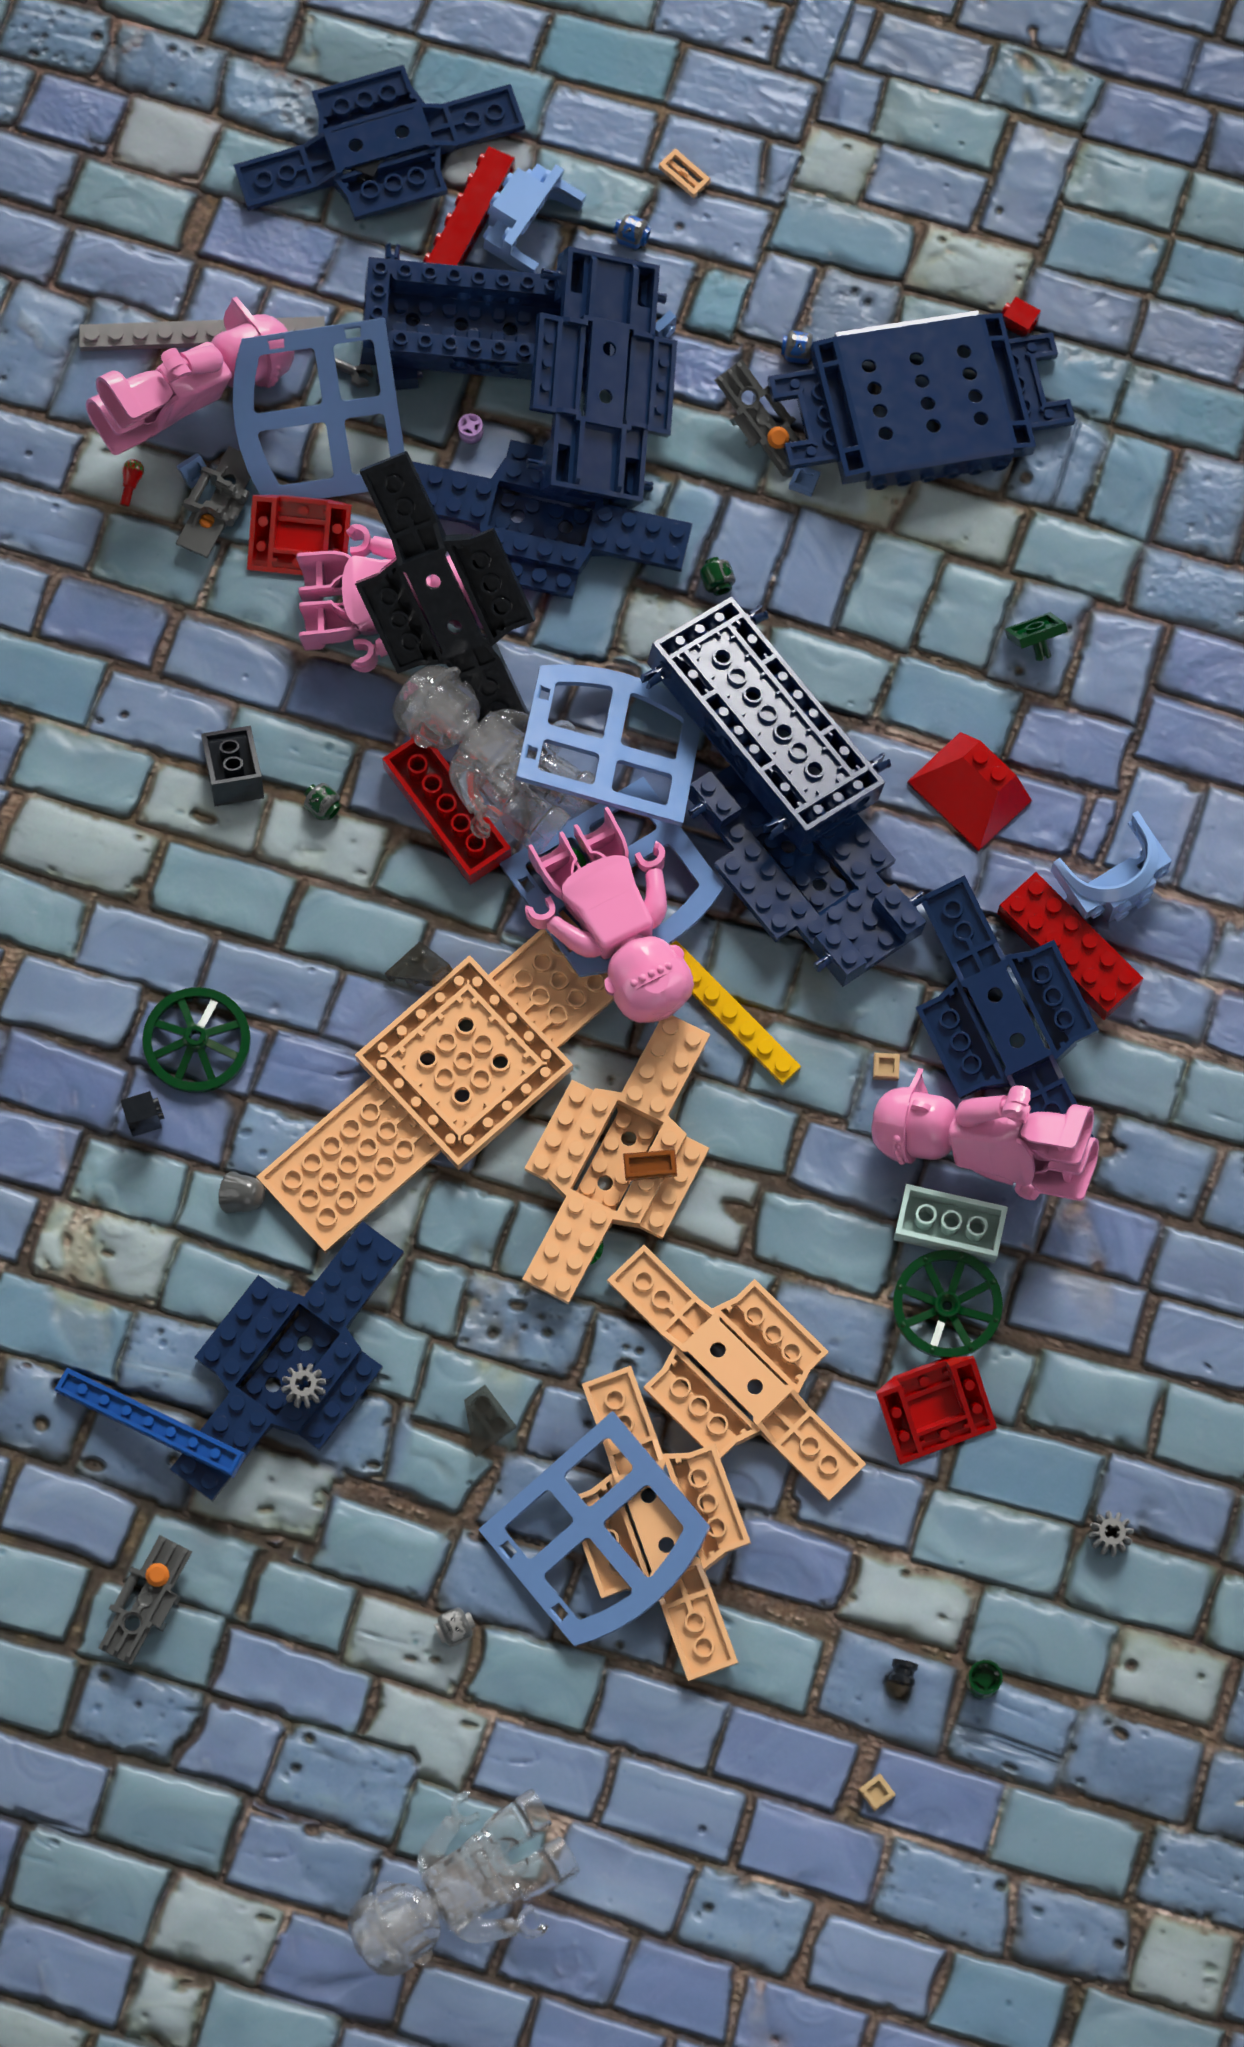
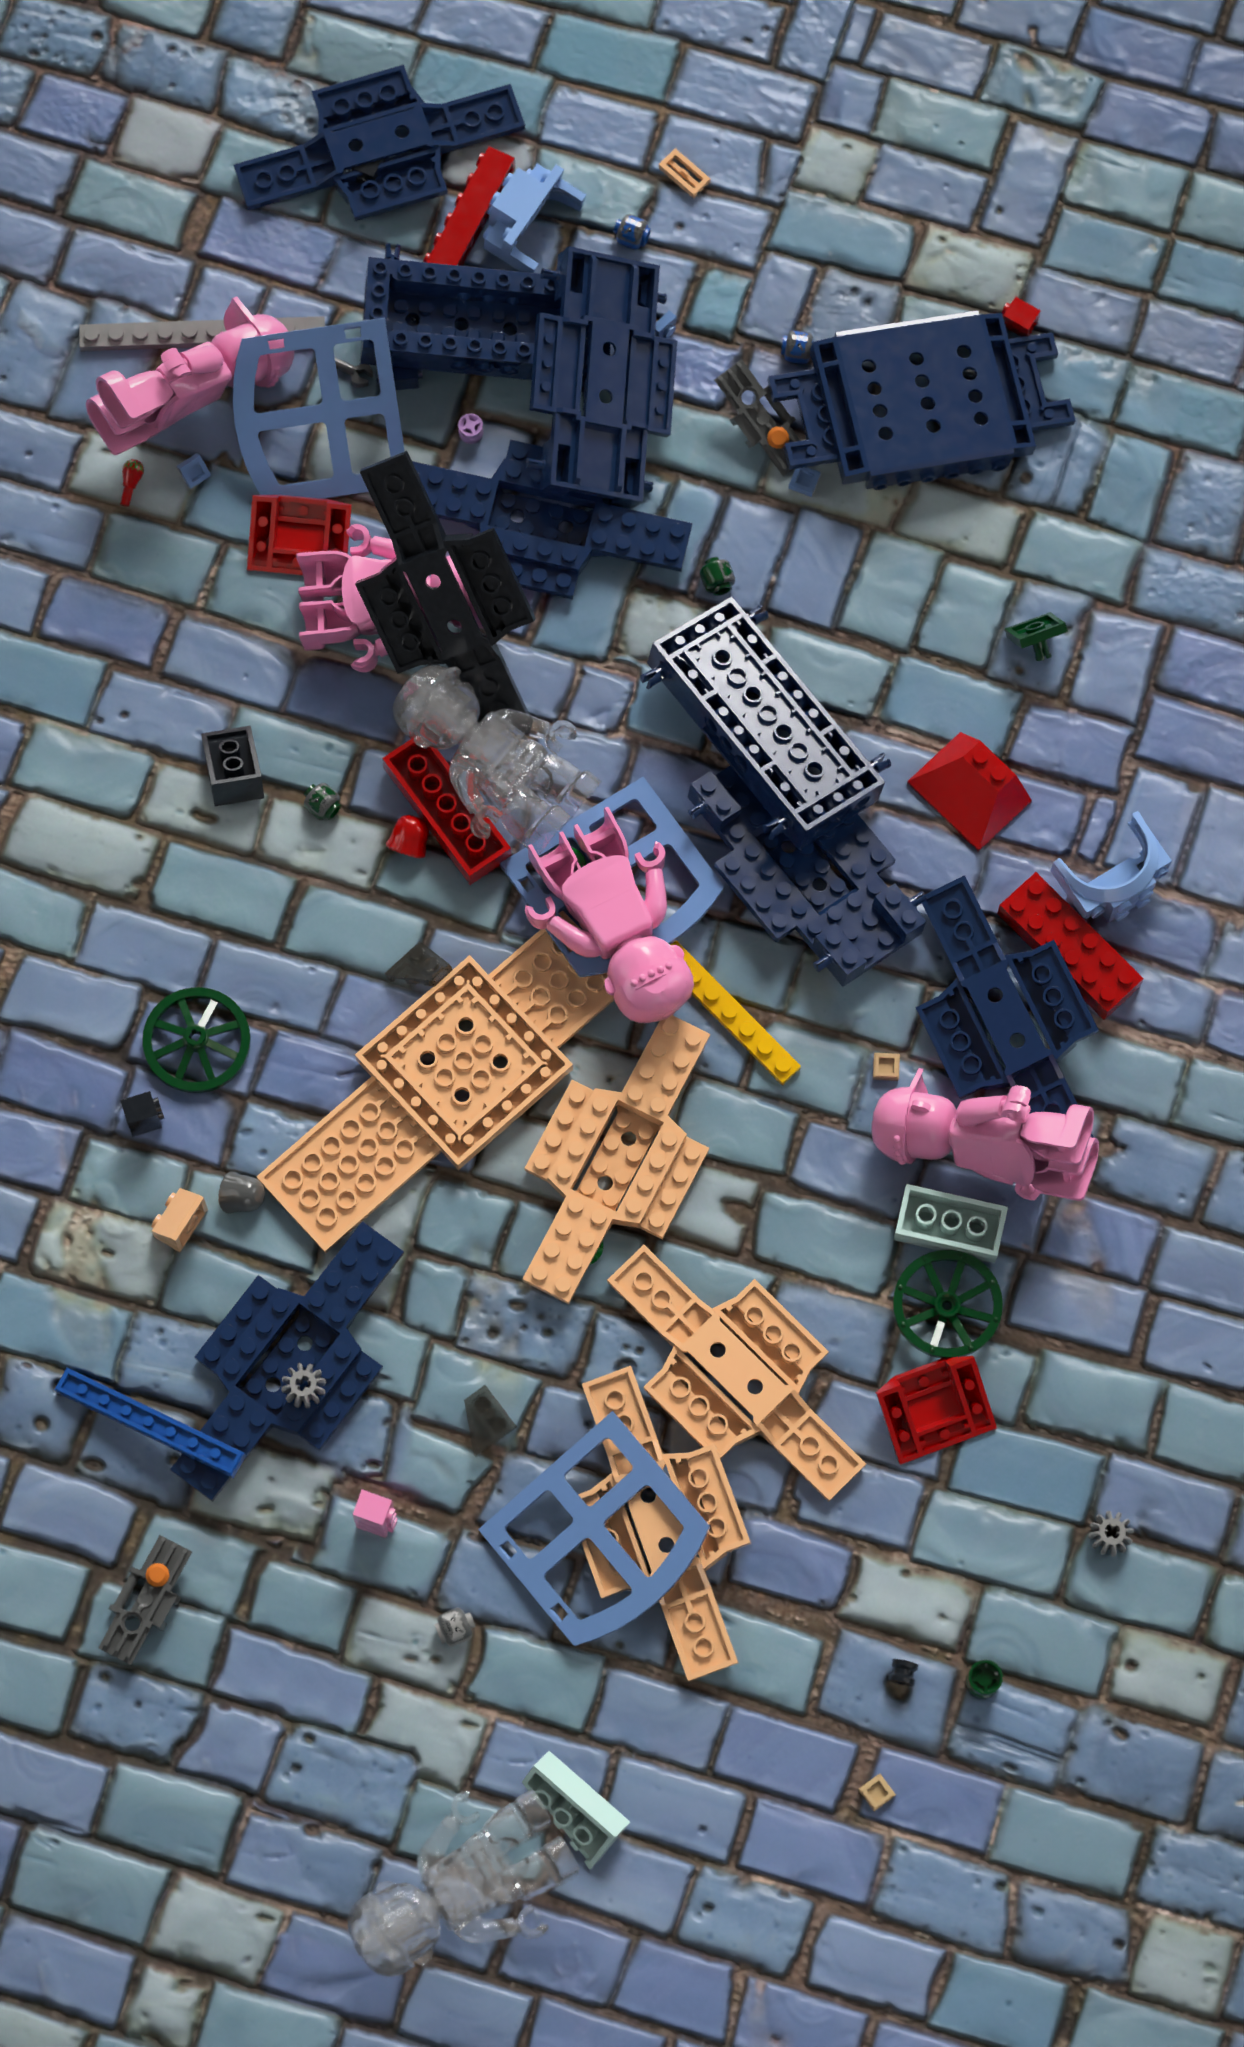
dark grey piece [176,446,251,558] -> none
medium blue window [515,664,701,827] -> none
dark orange tile [623,1149,677,1181] -> none
none -> light nougat slope [151,1188,208,1252]
none -> bright pink brick [353,1490,398,1538]
none -> red hair [386,815,429,859]
none -> light aqua wedge [522,1751,630,1870]

